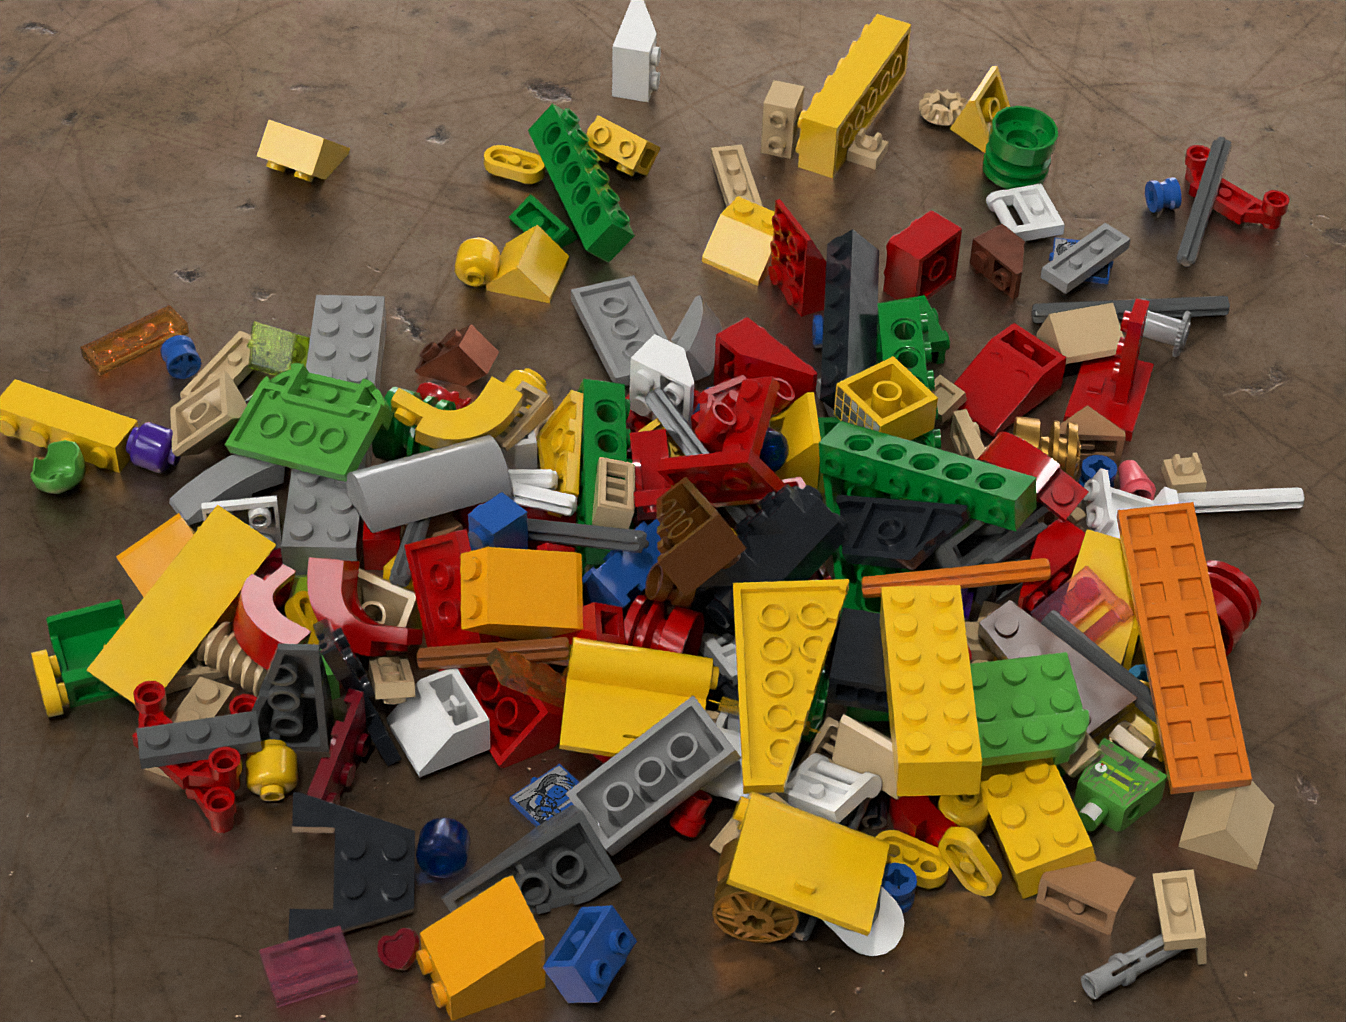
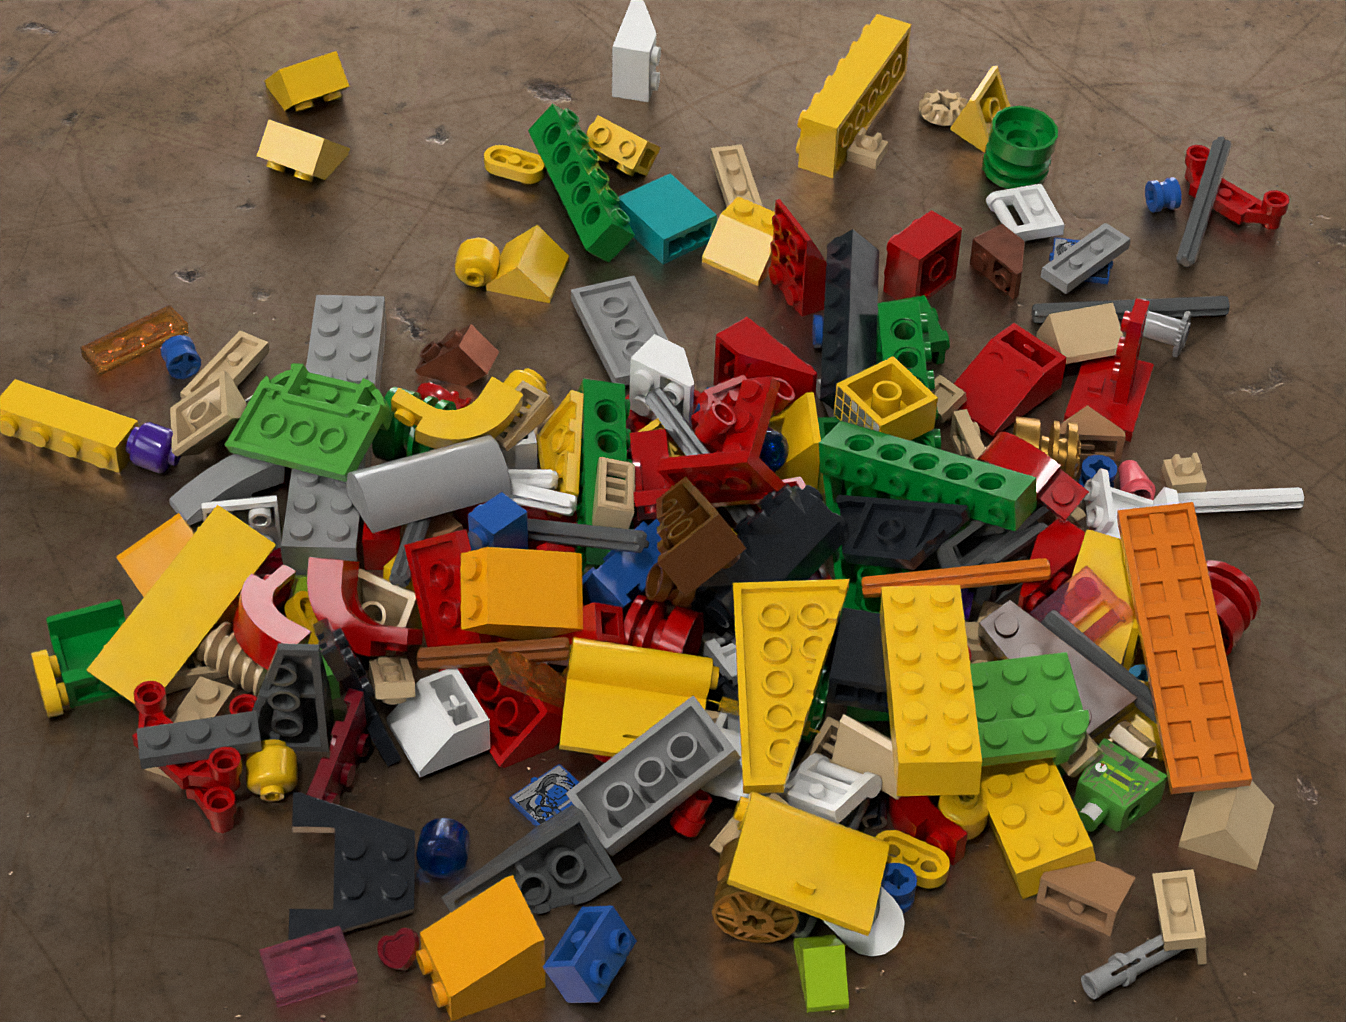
bright green hair [30,440,86,494] -> none
clear neon green piece [247,321,310,376] -> none
green slope [508,194,578,248] -> none
light grey slope [671,296,722,381] -> none
tan brick [761,80,804,159] -> none
yellow plate [938,827,1002,896] -> none
none -> yellow slope [264,51,350,112]
none -> teal brick [618,173,717,265]
none -> lime slope [793,934,849,1013]

